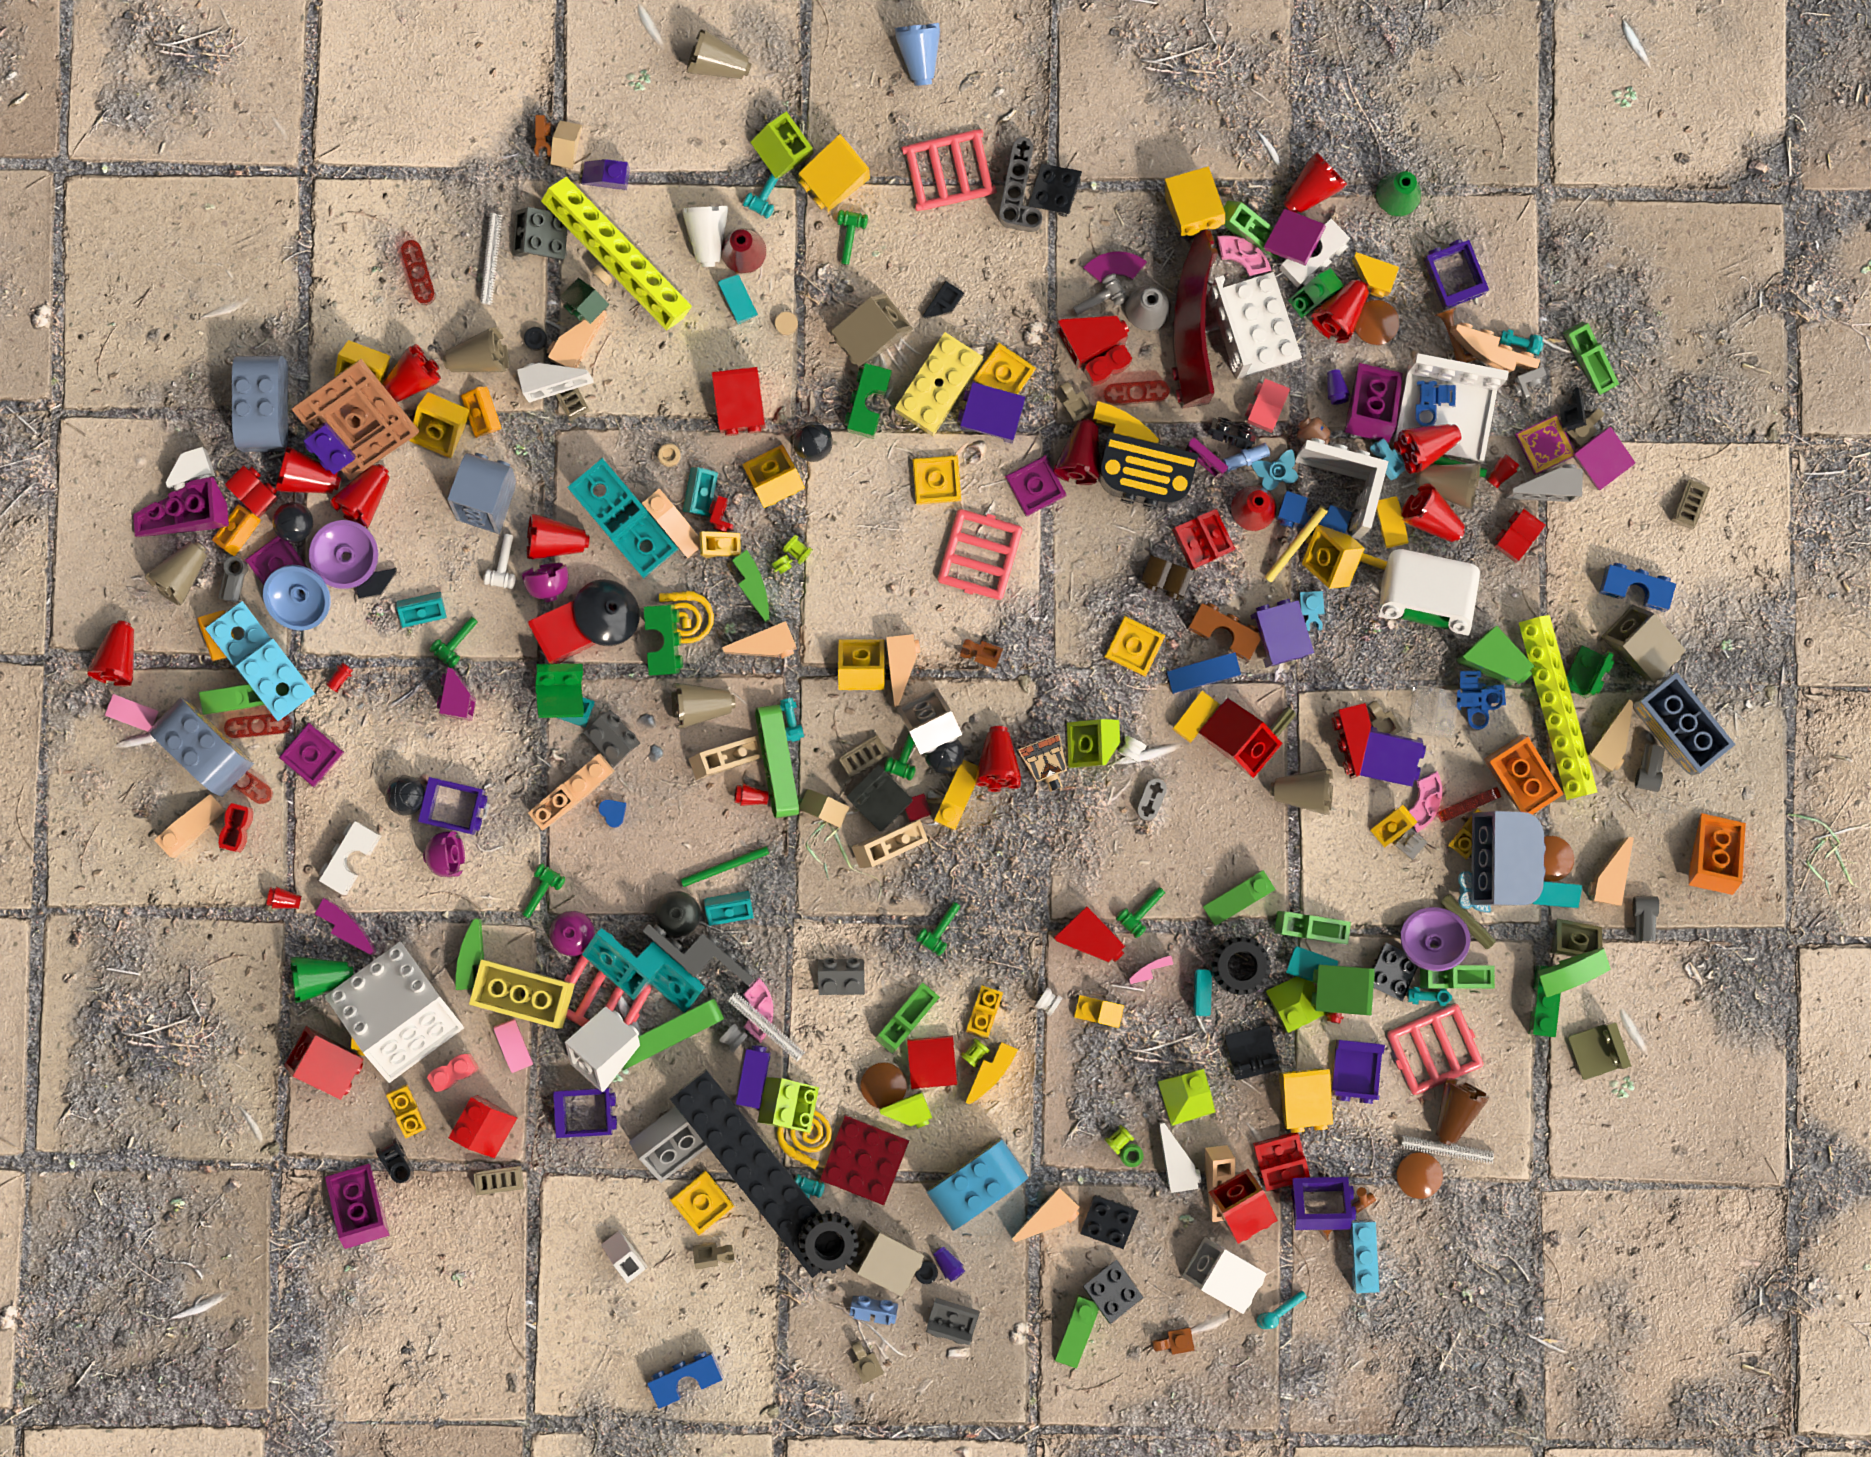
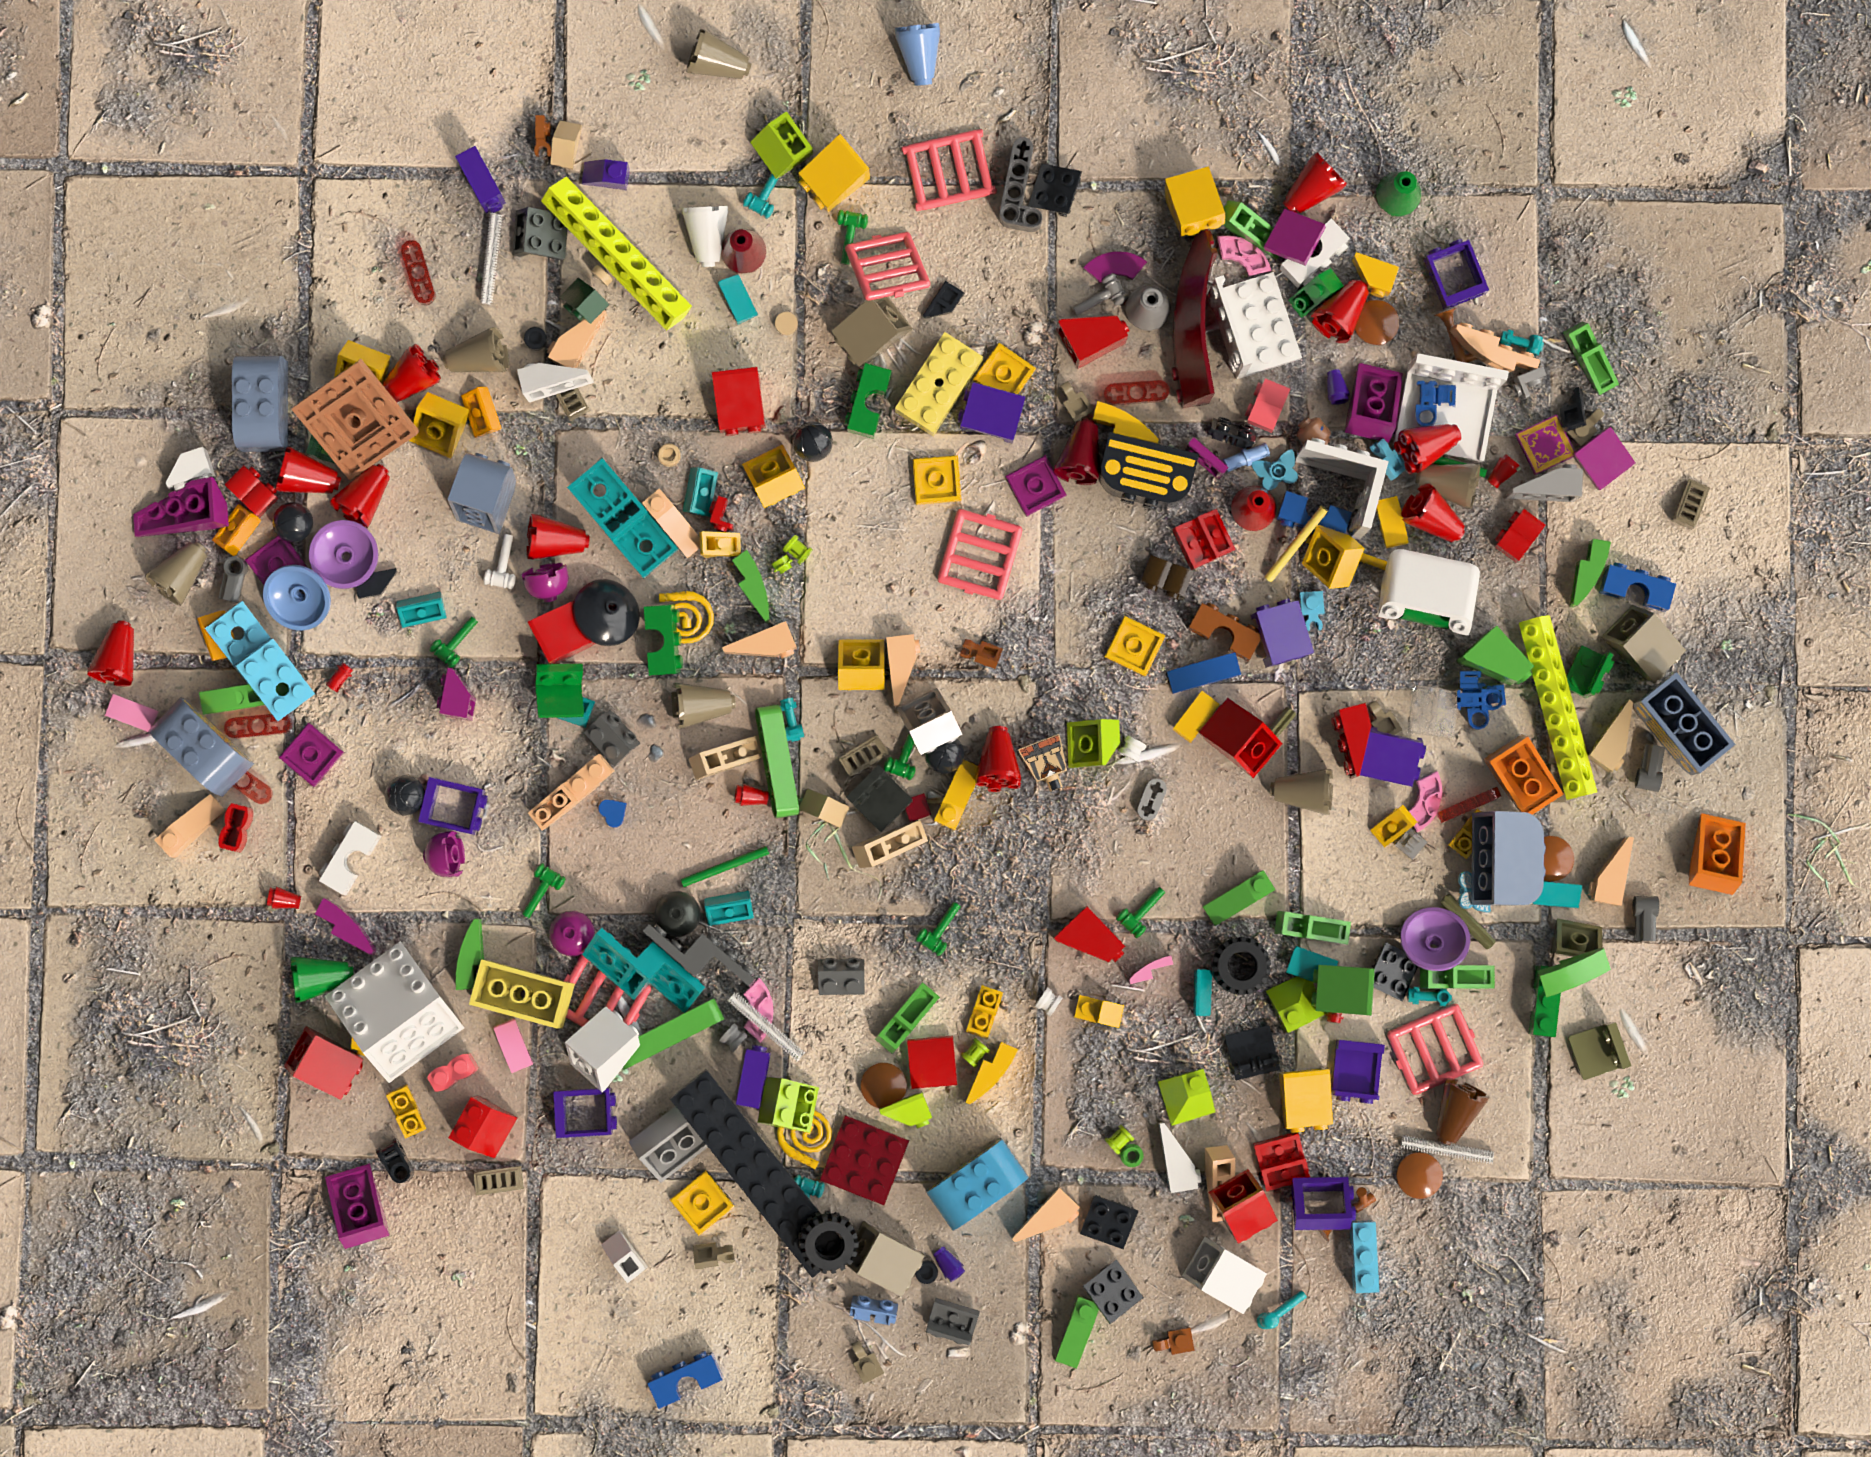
dark purple bracket [304,422,356,474] -> none
red brick [1084,345,1133,386] -> none
none -> dark purple window [455,146,506,214]
none -> coral bar [845,232,930,301]
none -> bright green slope [1569,539,1611,608]

